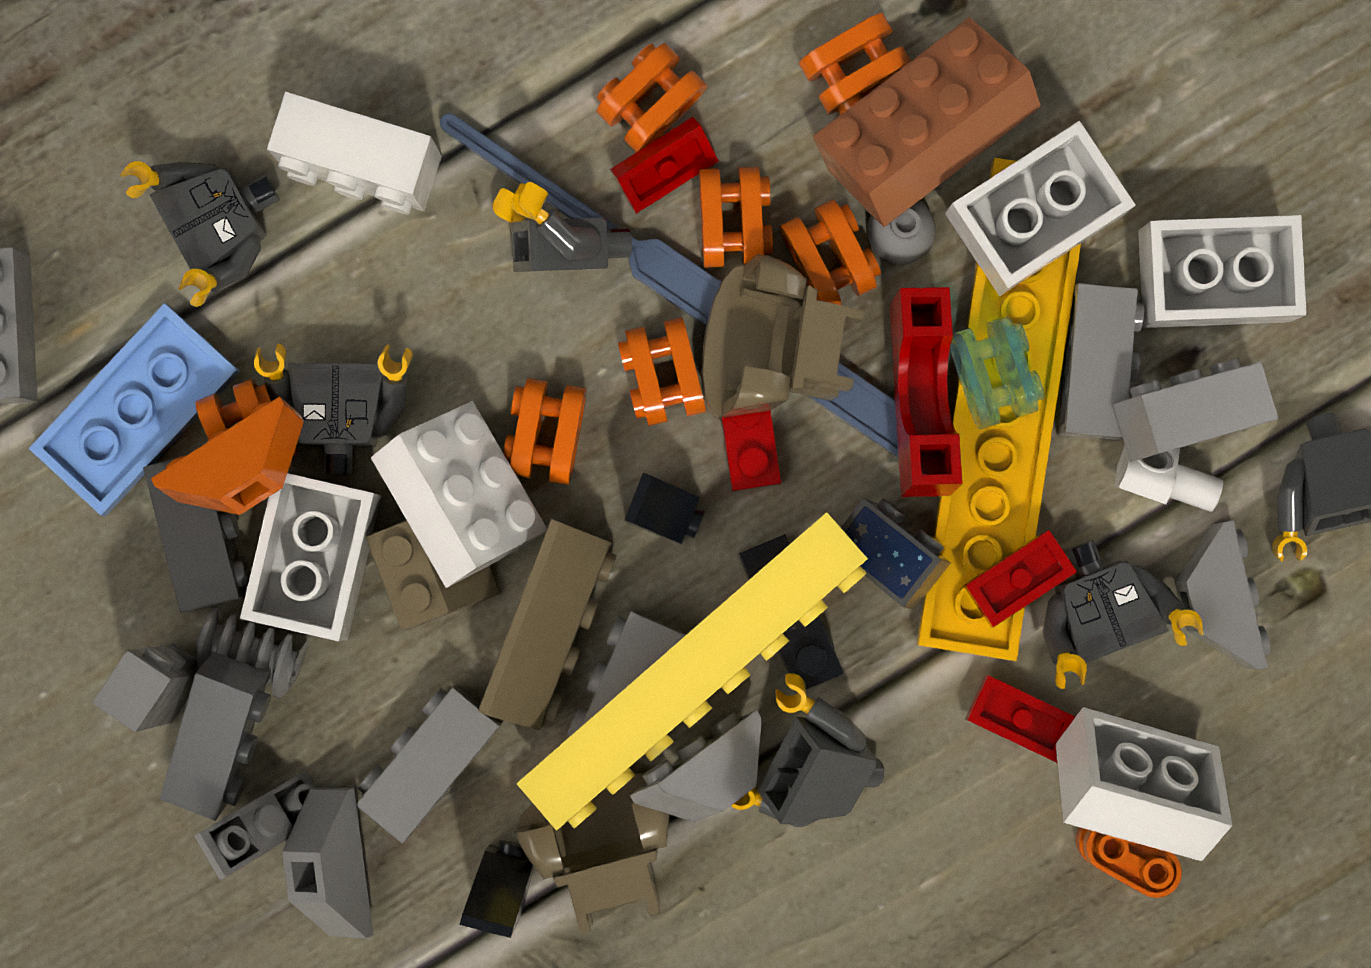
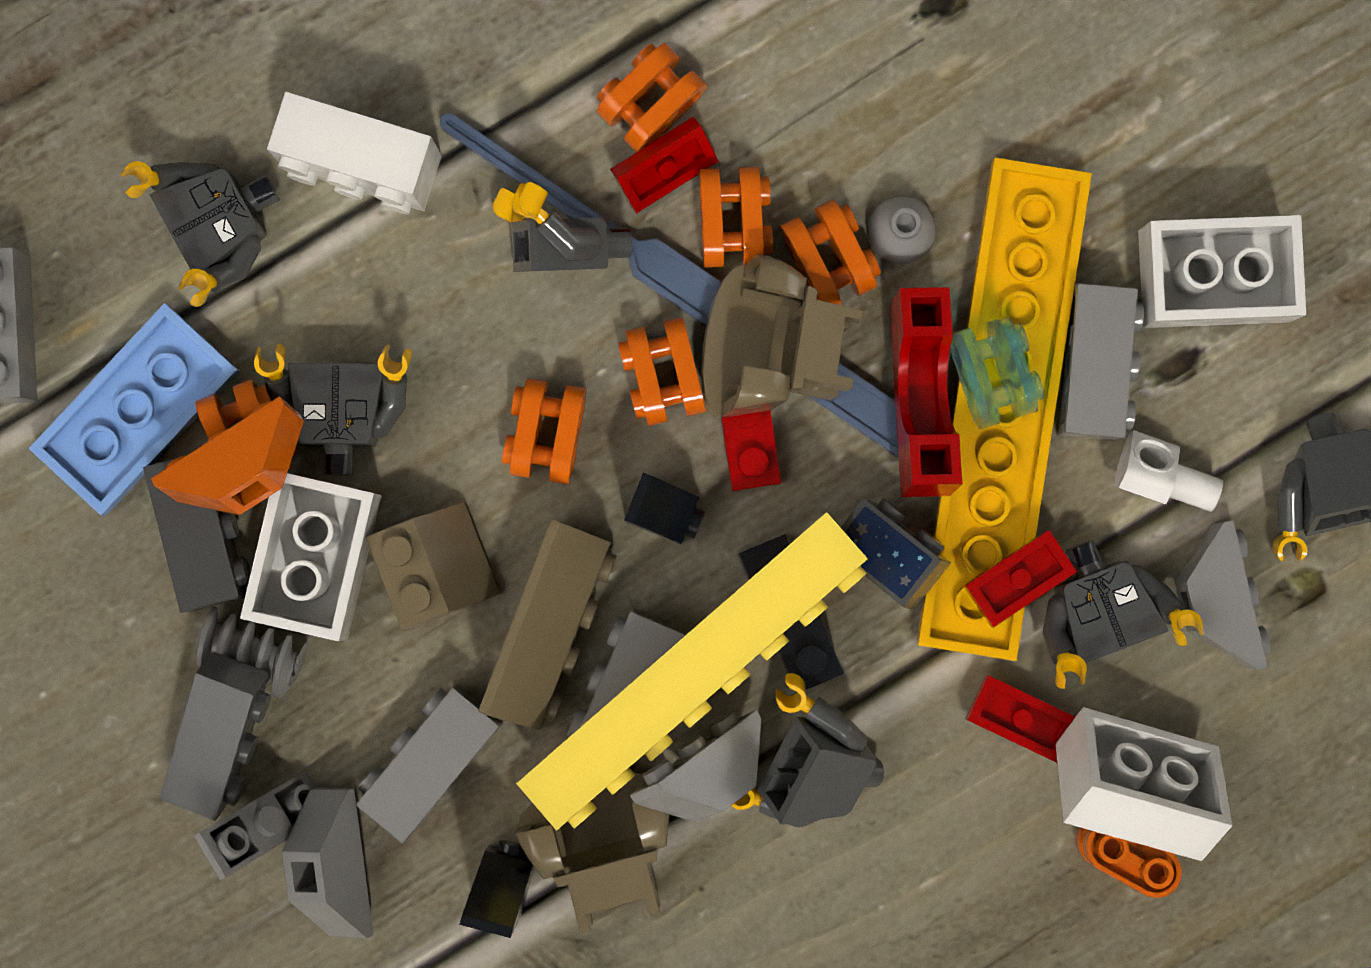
light grey brick [92,644,199,732] -> none
white brick [370,401,547,588] -> none
orange brick [798,13,911,115] -> none
nougat brick [813,17,1041,227] -> none
white brick [945,121,1136,296] -> none
light grey brick [1113,358,1278,462] -> none

